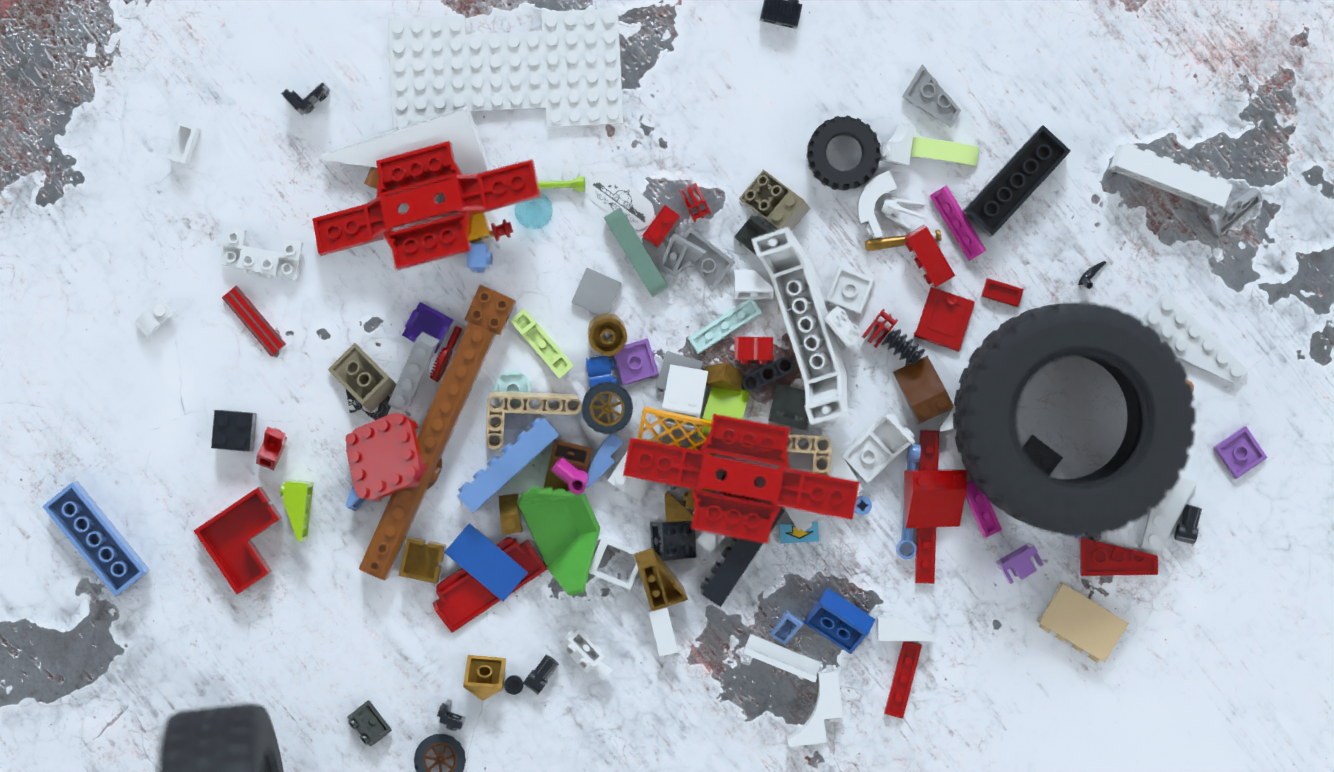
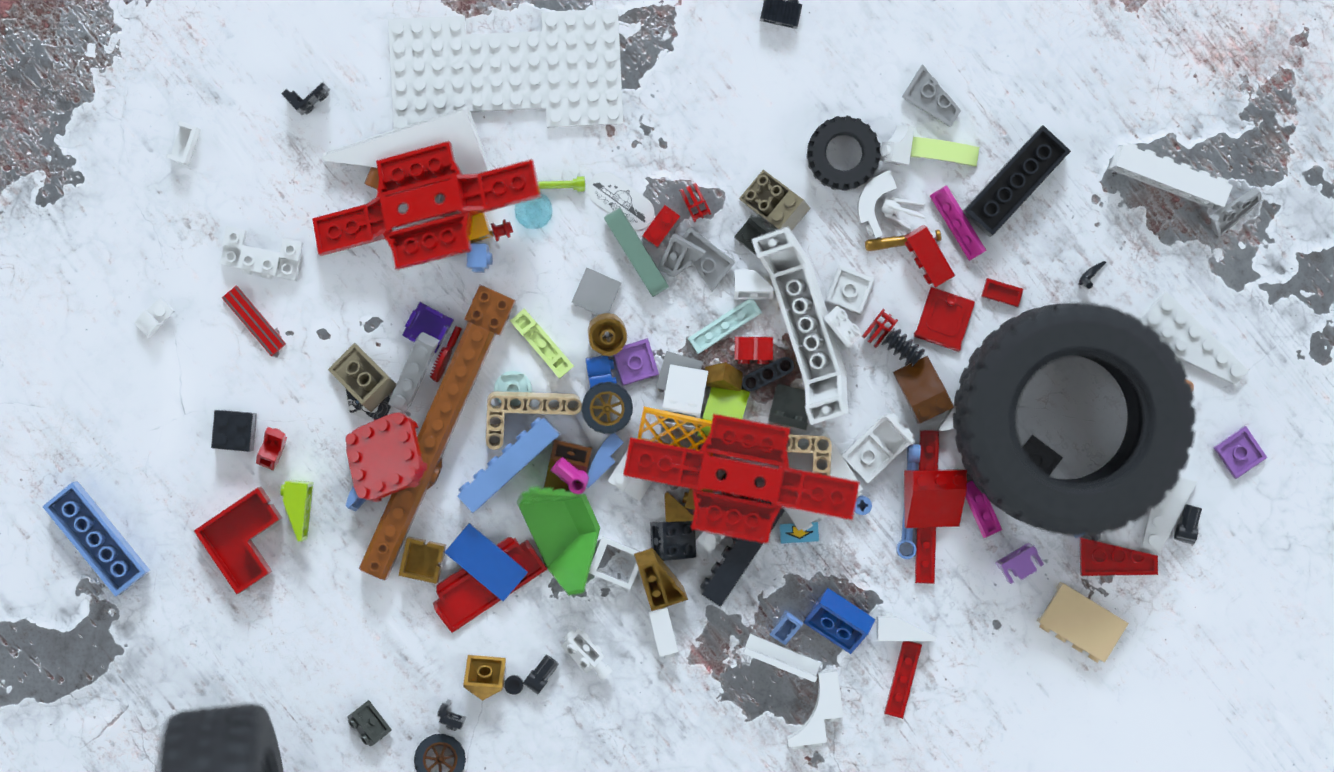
pearl gold slope [499,493,523,535] -> none

